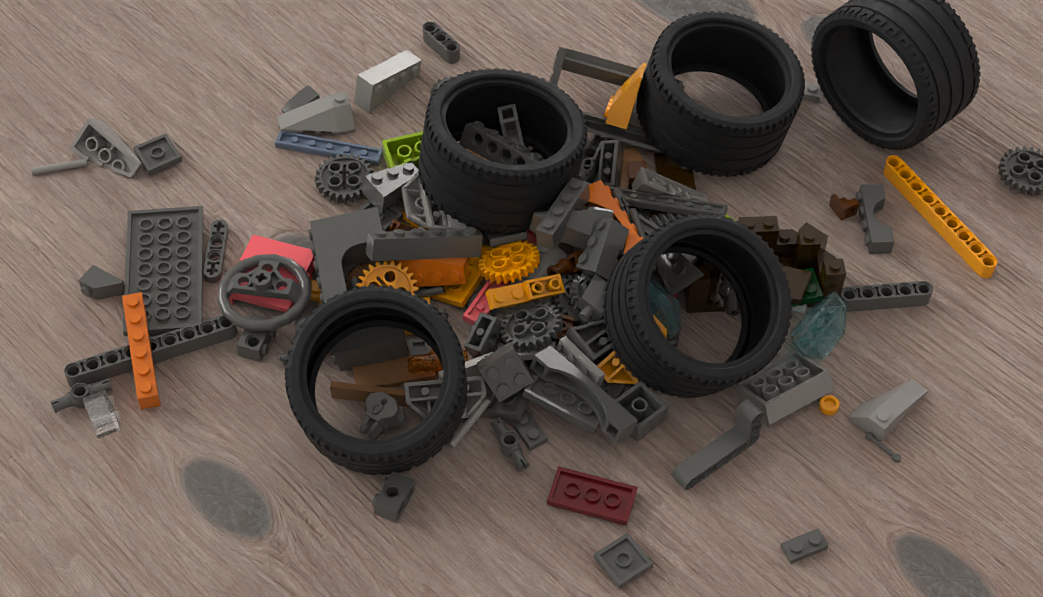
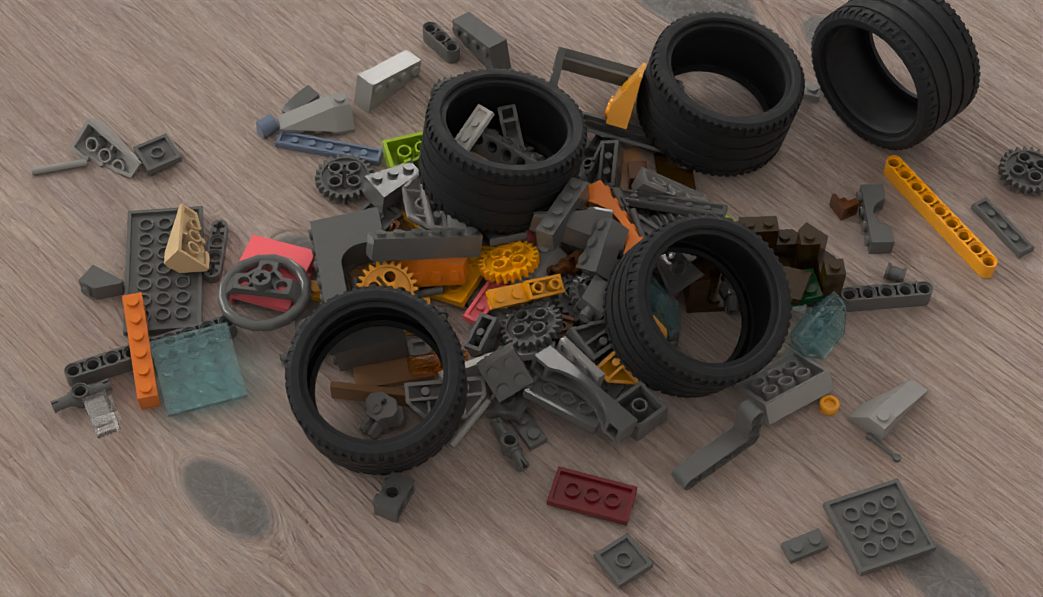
dark grey brick [237,315,277,362] -> none
none -> clear light blue plate [149,322,247,417]
none -> tan wedge [164,203,210,273]
none -> sand blue brick [256,114,279,138]
none -> dark grey wedge [452,12,511,70]
none -> white tile [455,104,495,151]
none -> dark grey plate [822,478,937,577]
none -> dark grey bush [884,262,907,283]
none -> dark grey tile [971,197,1034,259]

